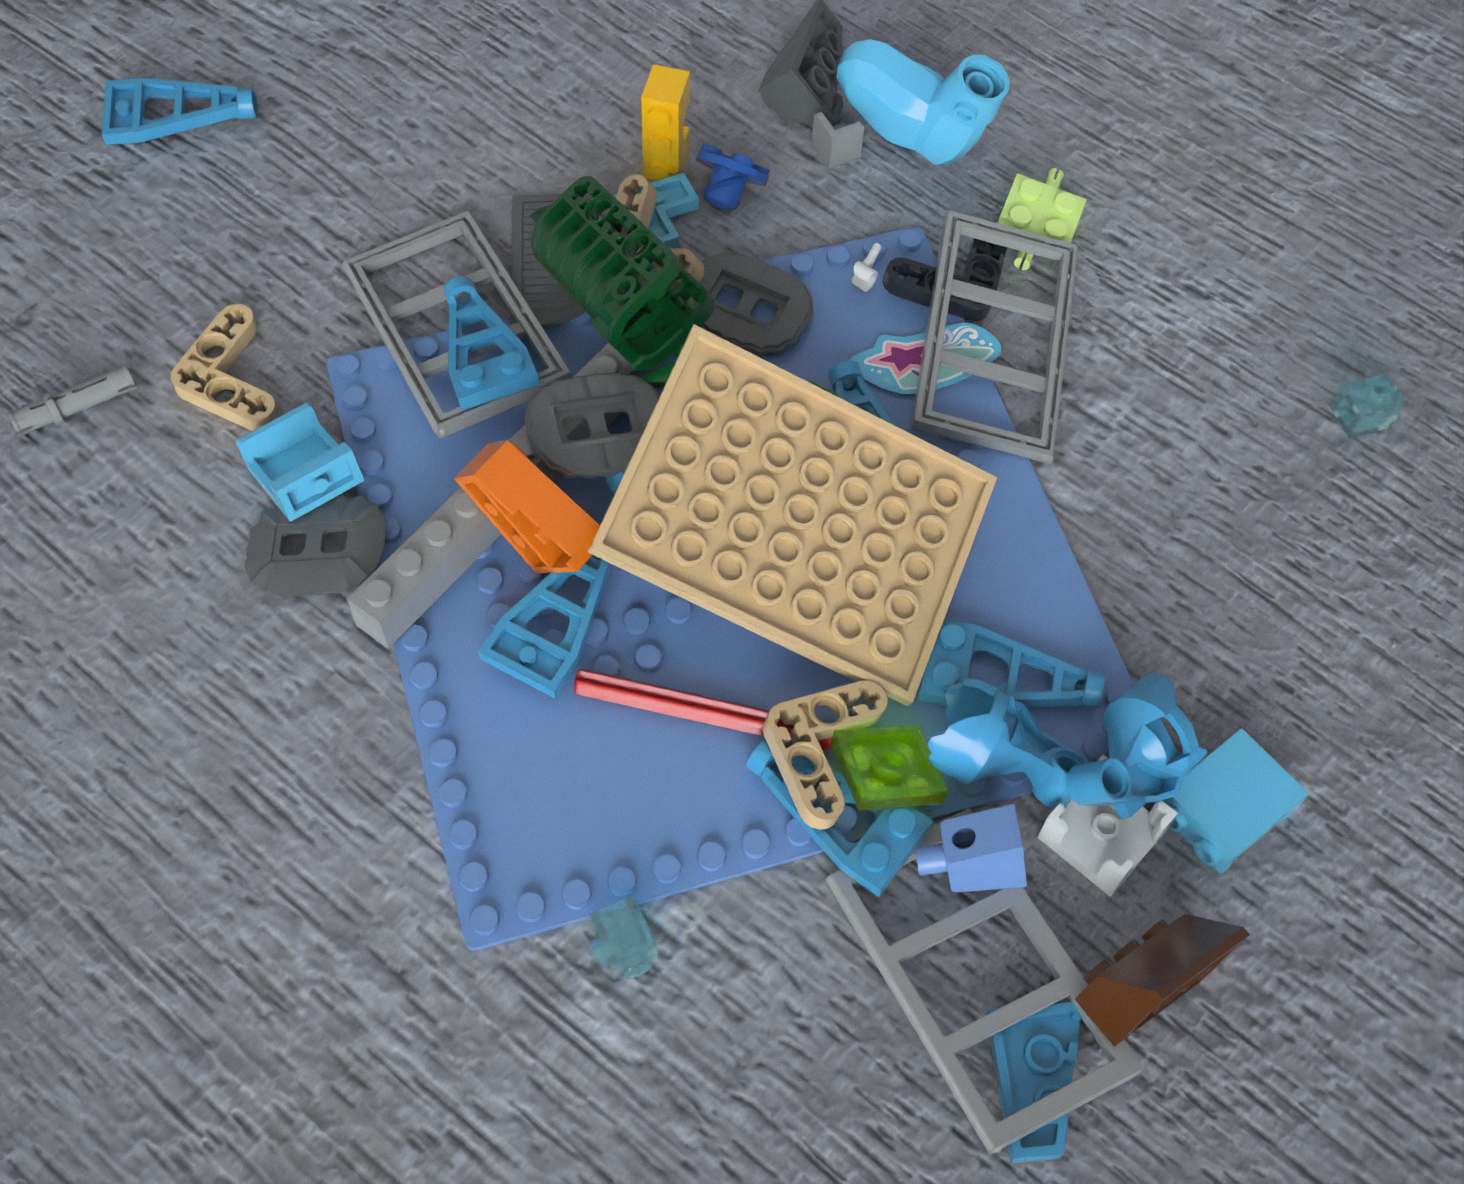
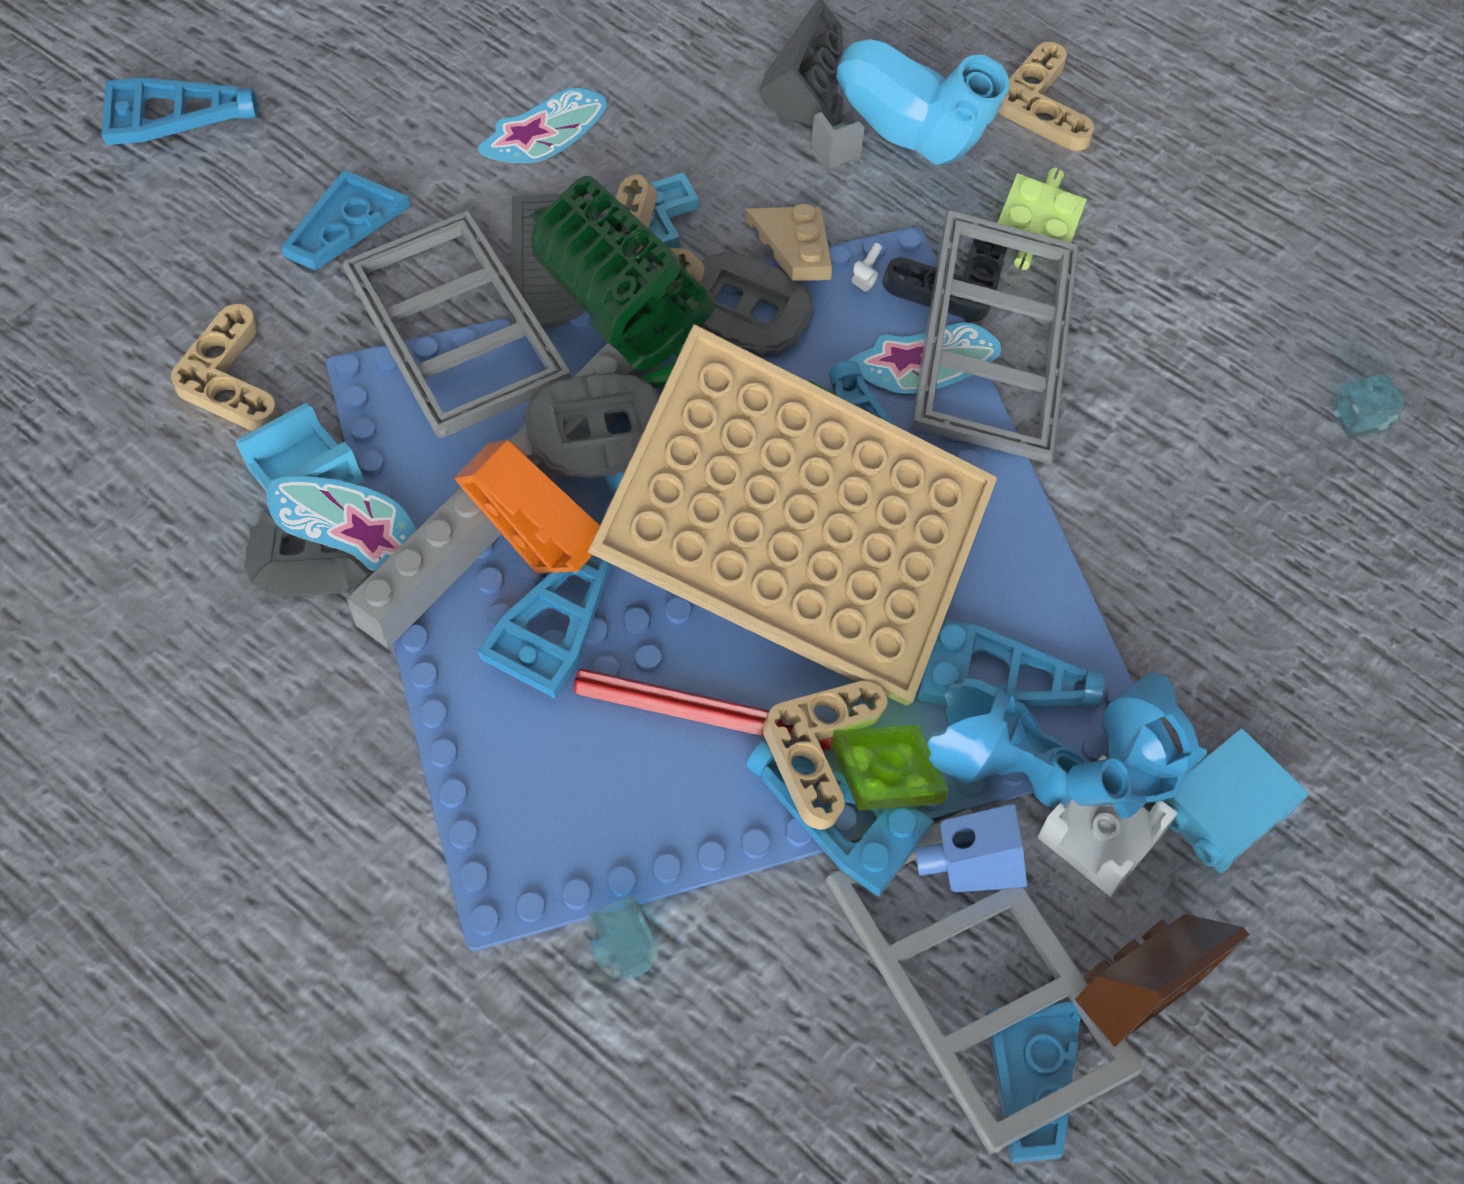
light grey pin [7,365,136,437] -> none
dark azure plate [444,276,541,410] -> none
yellow arch [641,64,690,181] -> none
blue plate [696,143,770,211] -> none
none -> sticker [266,476,417,571]
none -> dark azure wing [281,170,410,271]
none -> sticker [478,88,607,163]
none -> tan wing [746,204,832,281]
none -> tan beam [999,42,1095,151]

